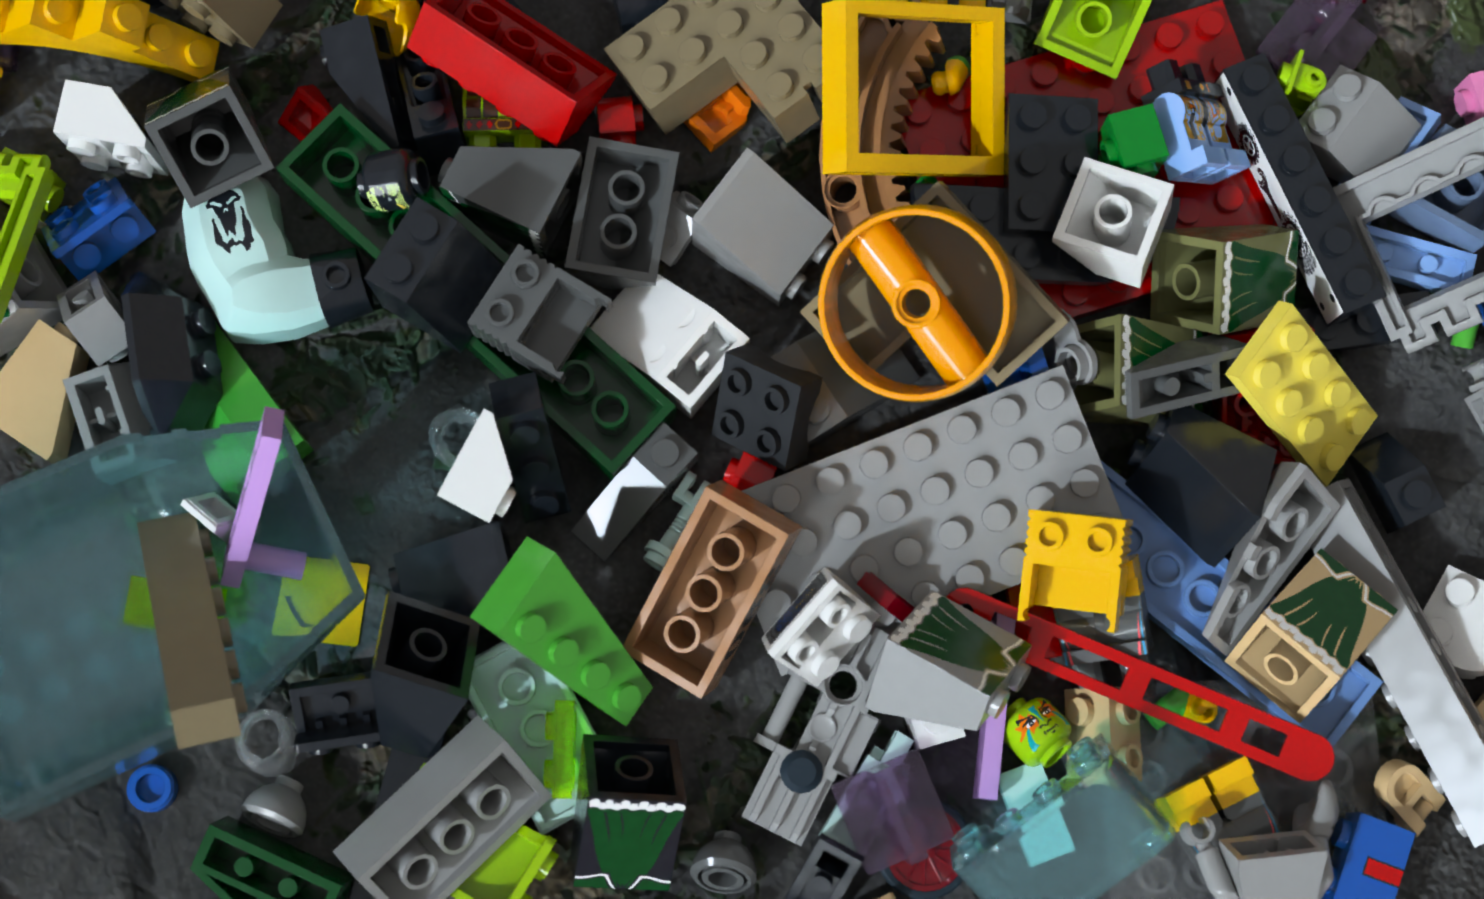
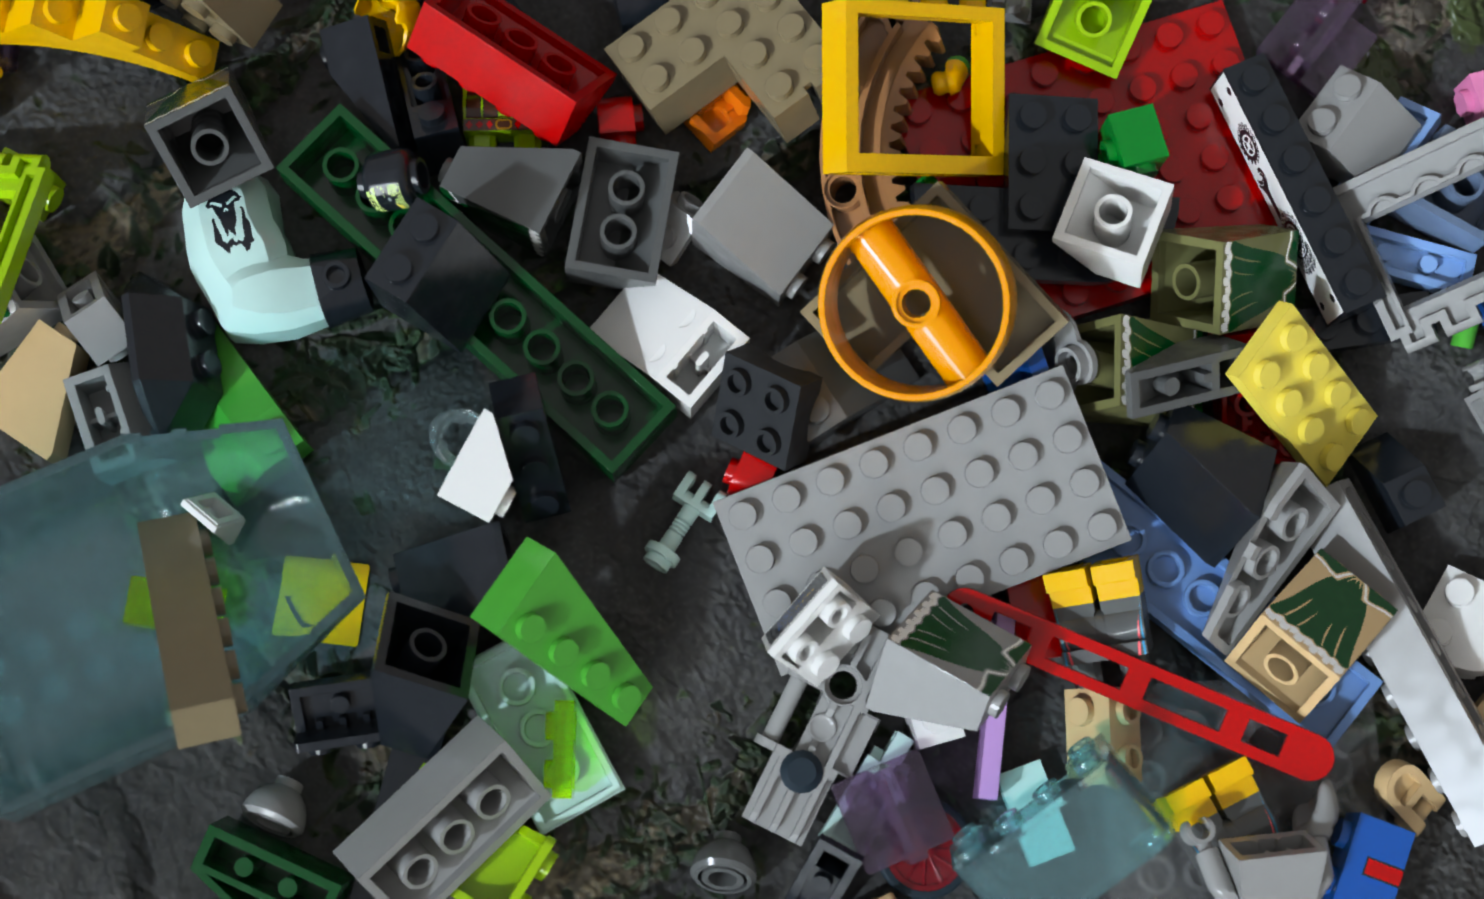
blue bracket [41,177,157,281] -> none
white slope [53,79,169,179] -> none
blue tile [127,764,178,812] -> none
lavender piece [220,406,307,588] -> none
clear piece [235,708,299,777] -> none
red slope [278,84,333,141] -> none
dark grey piece [467,243,613,384] -> none
dark grey slope [571,422,698,563] -> none
black slope [571,734,687,891] -> none
medium nougat brick [623,480,803,699] -> none
dark red tile [857,571,915,622] -> none
lime head [1003,697,1072,768] -> none
yellow piece [1017,509,1134,633] -> none
light blue hips [1141,59,1251,185] -> none
arm [1144,688,1218,730] -> none
lime hinge [1276,49,1327,117] -> none

